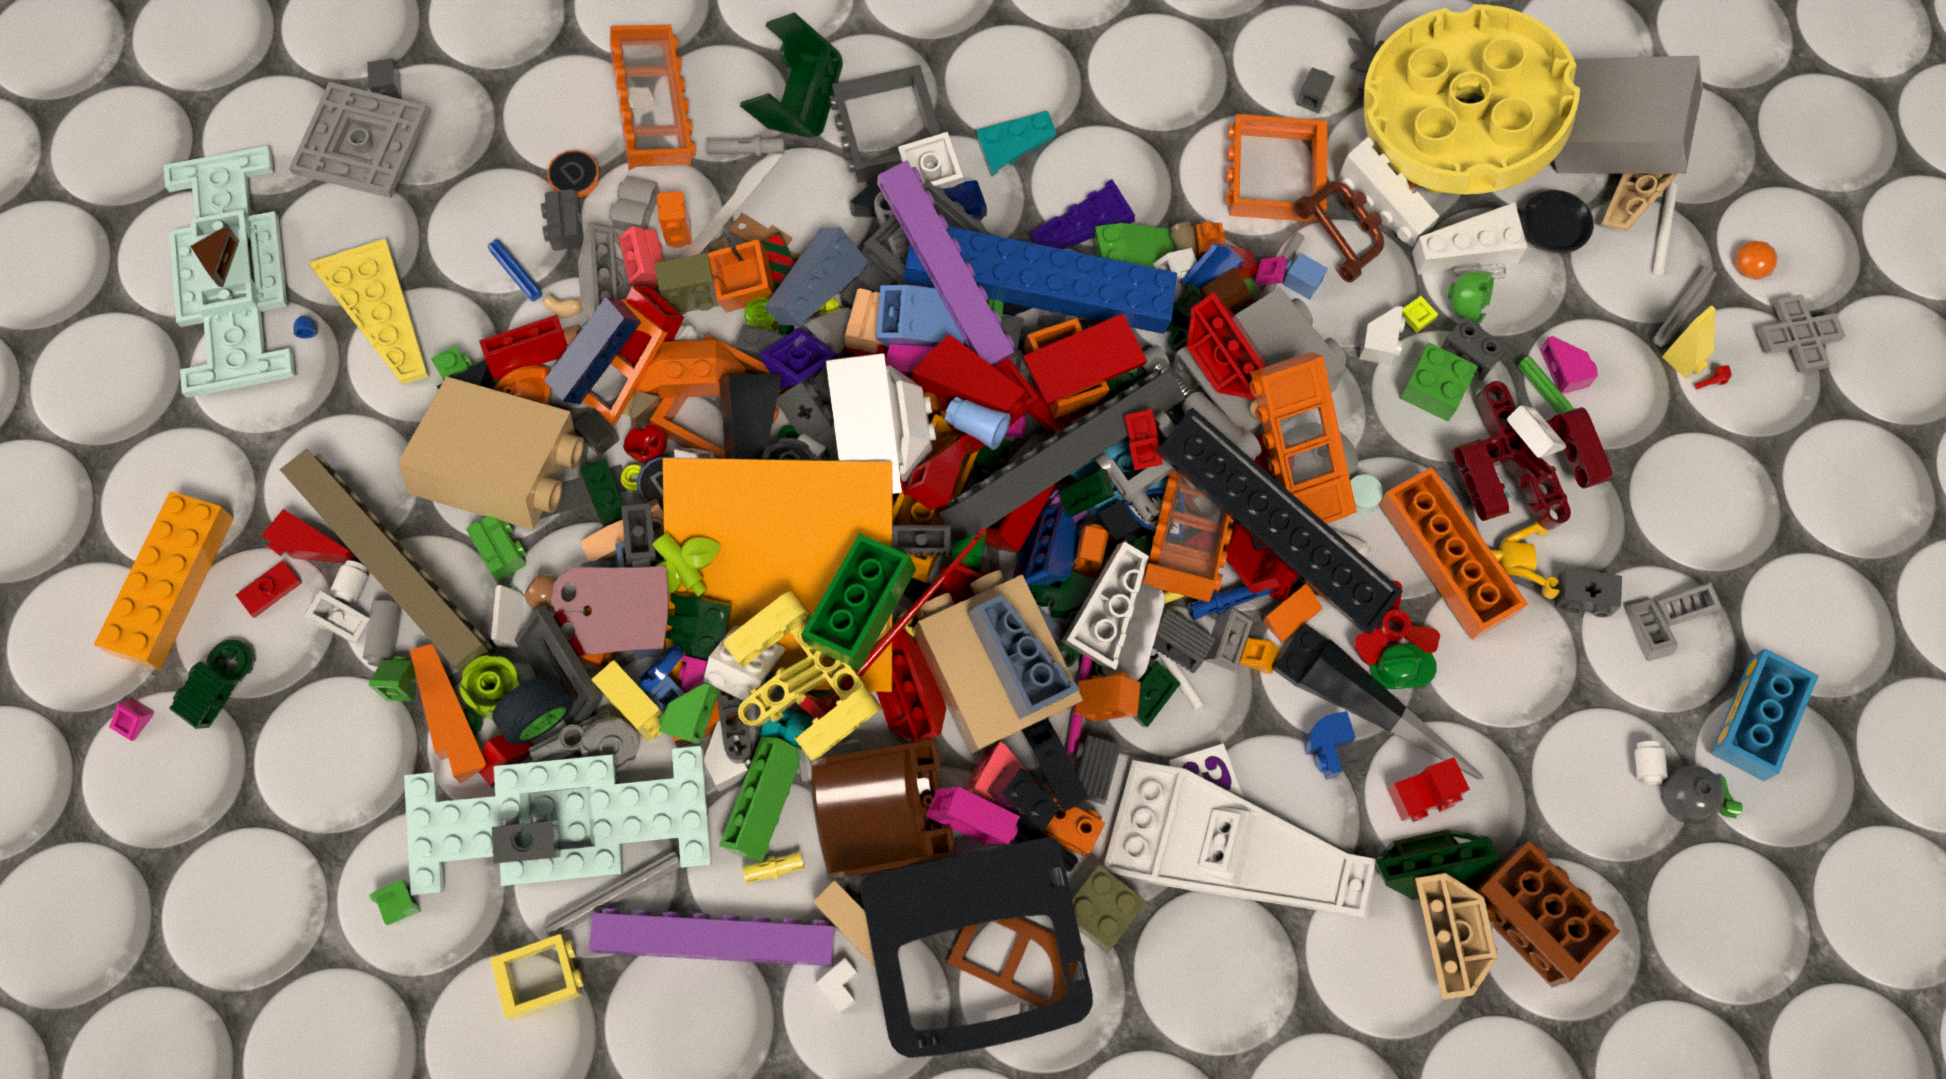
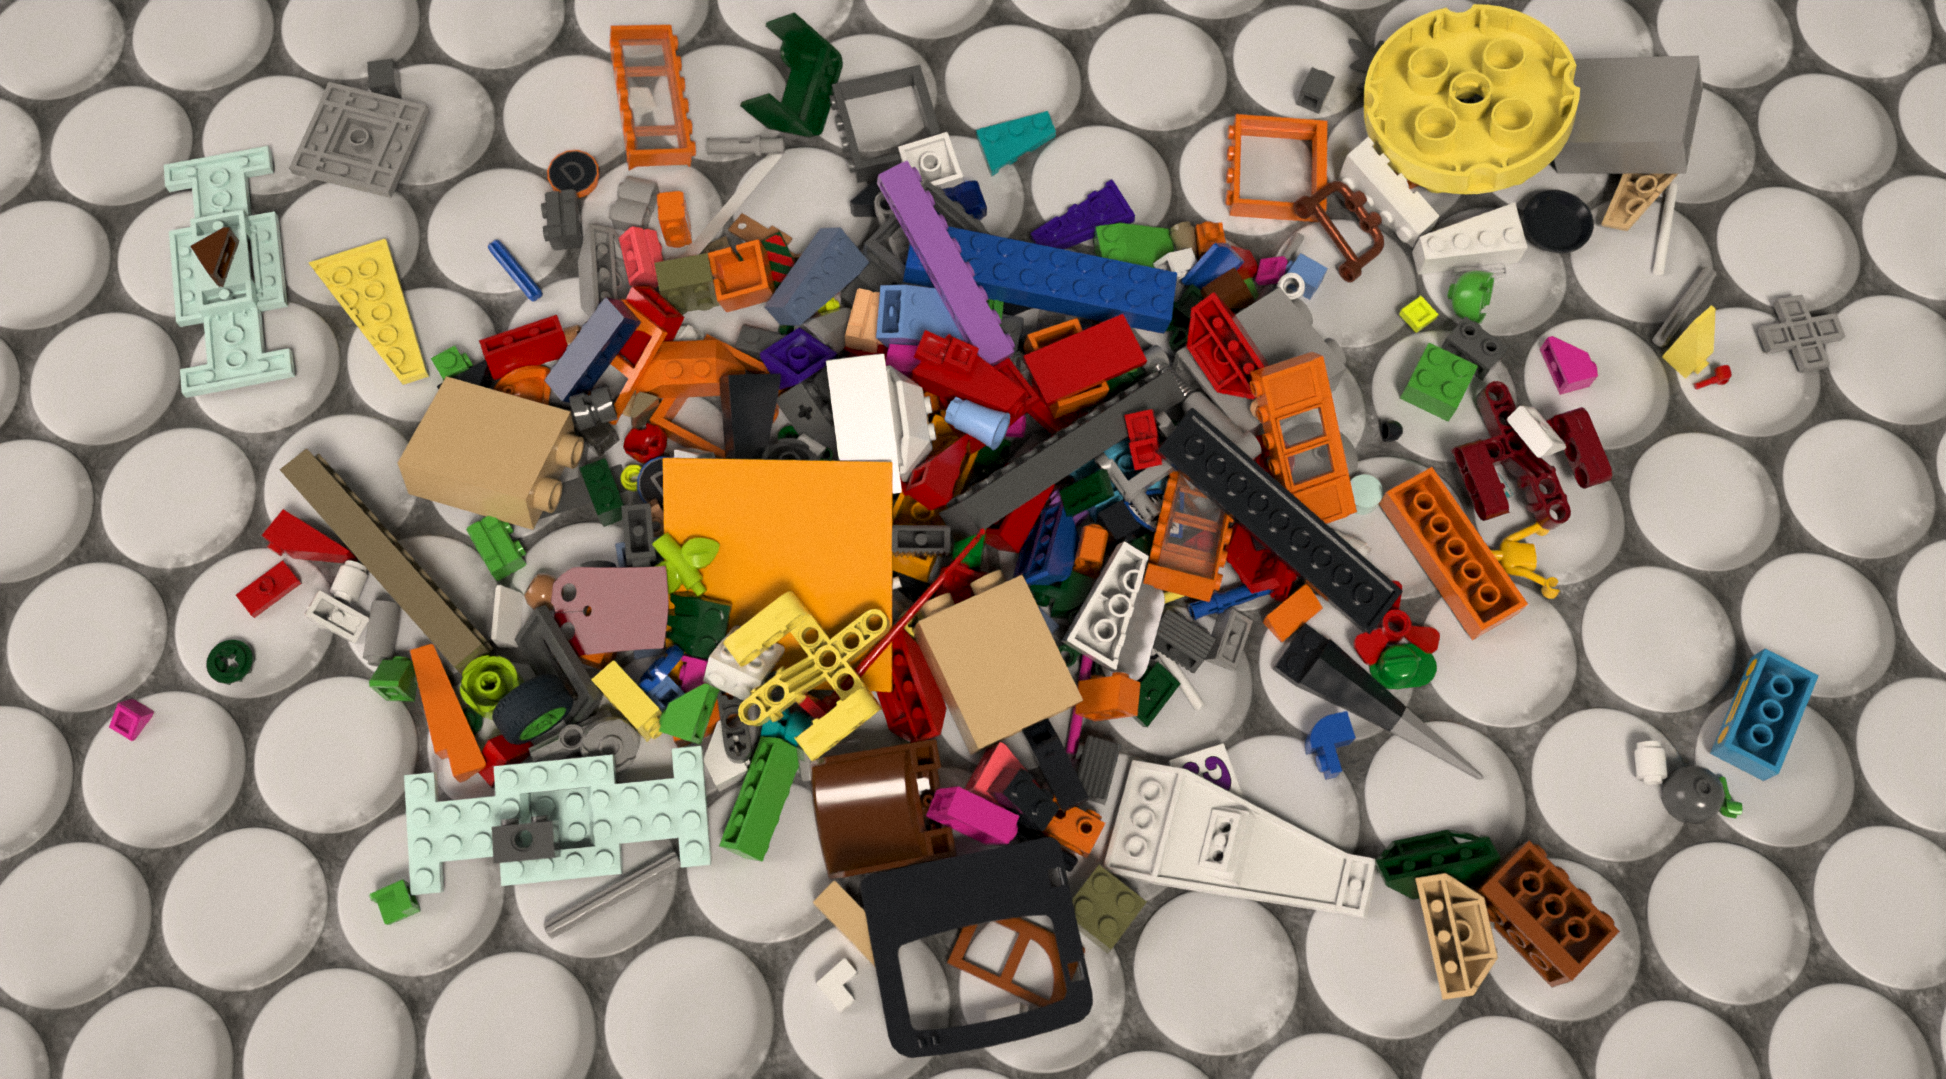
light orange brick [93,491,234,670] -> none
dark green brick [169,661,240,729] -> none
blue hinge [293,316,316,339] -> none
light yellow window [490,934,585,1020] -> none
tan arm [543,294,583,318] -> none
light nougat slope [580,520,625,561] -> none
medium lavender brick [589,908,836,967] -> none
light yellow pin [742,851,805,884] -> none
clear neon green head [744,298,780,332] -> none
green brick [801,534,916,670] -> none
sand blue wedge [968,595,1080,720] -> none
light orange slope [1239,638,1279,674] -> none
white slope [1359,306,1405,365] -> none
red brick [1387,757,1470,823] -> none
bright green axle [1518,356,1575,414] -> none
dark grey brick [1556,567,1622,618] -> none
light grey slope [1626,598,1678,661] -> none
light grey slope [1655,582,1722,626] -> none
orange hair [1734,241,1778,280] -> none
none -> dark grey wheel [569,385,618,431]
none -> red slope [913,330,979,374]
none -> white brick [1278,273,1305,300]
none -> black hinge [1380,420,1403,442]

